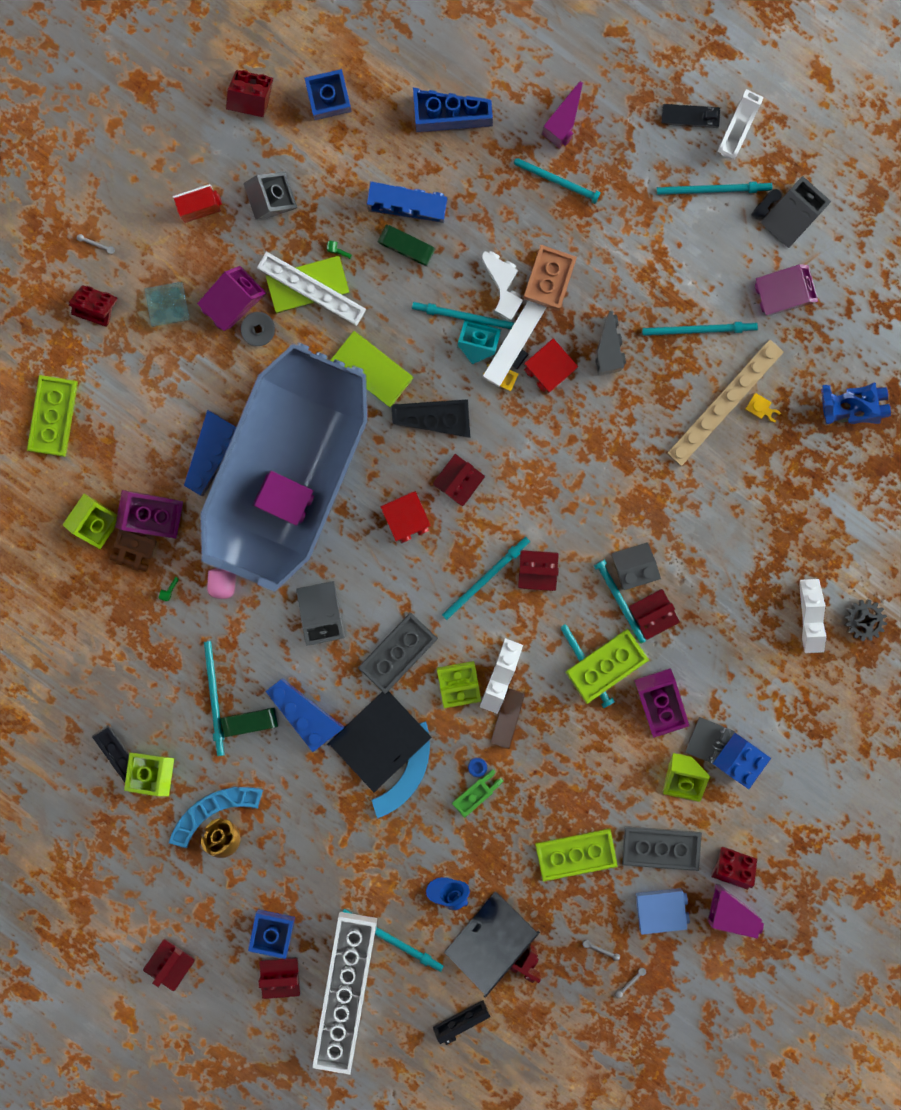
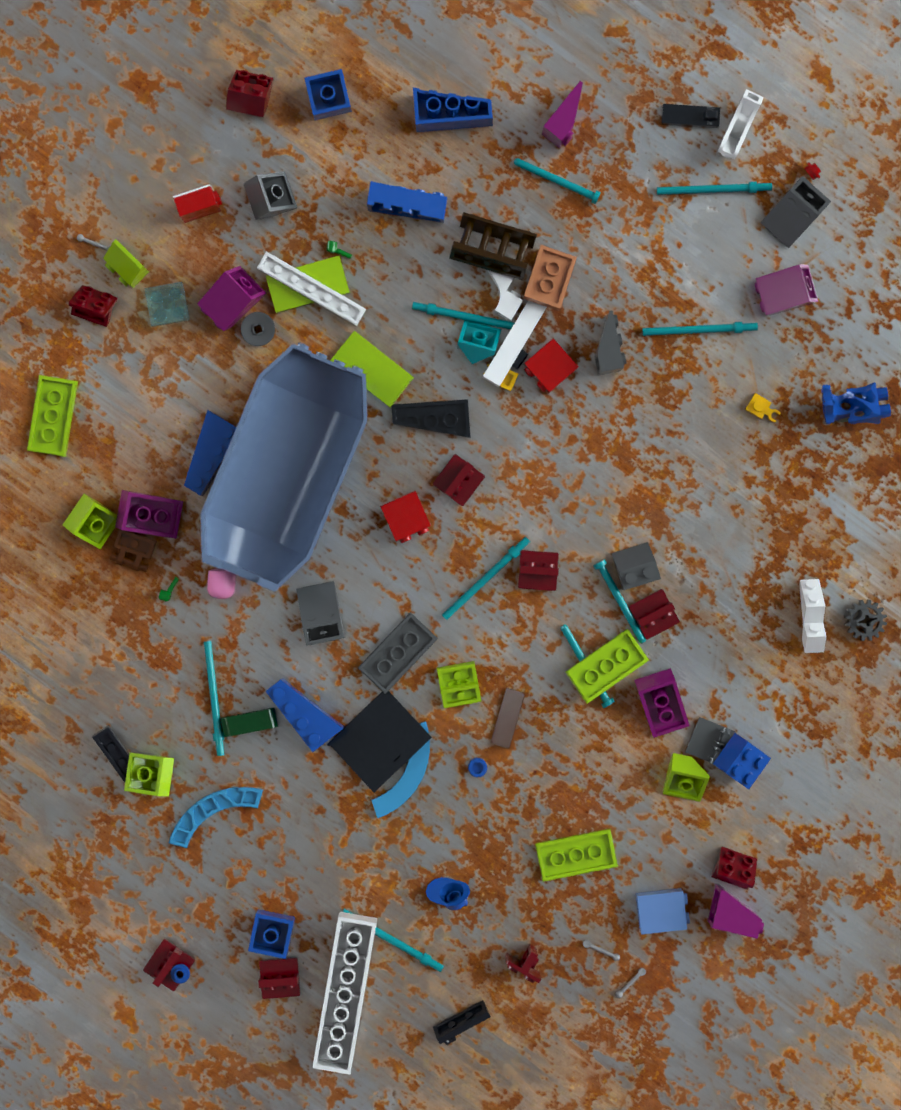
pearl gold cylinder [201,818,241,858] -> none
magenta slope [252,470,314,526] -> none
dark green beam [377,224,435,266] -> none
black piece [444,891,540,998] -> none
bright green hinge [452,769,504,818] -> none
white arch [480,638,523,714] -> none
dark grey tile [622,826,702,871] -> none
tan plate [667,340,784,466] -> none
black plate [751,189,782,219] -> none
none -> lime slope [103,239,149,288]
none -> blue plate [171,964,190,984]
none -> dark brown fence [449,212,537,281]
none -> red plate [804,162,821,180]

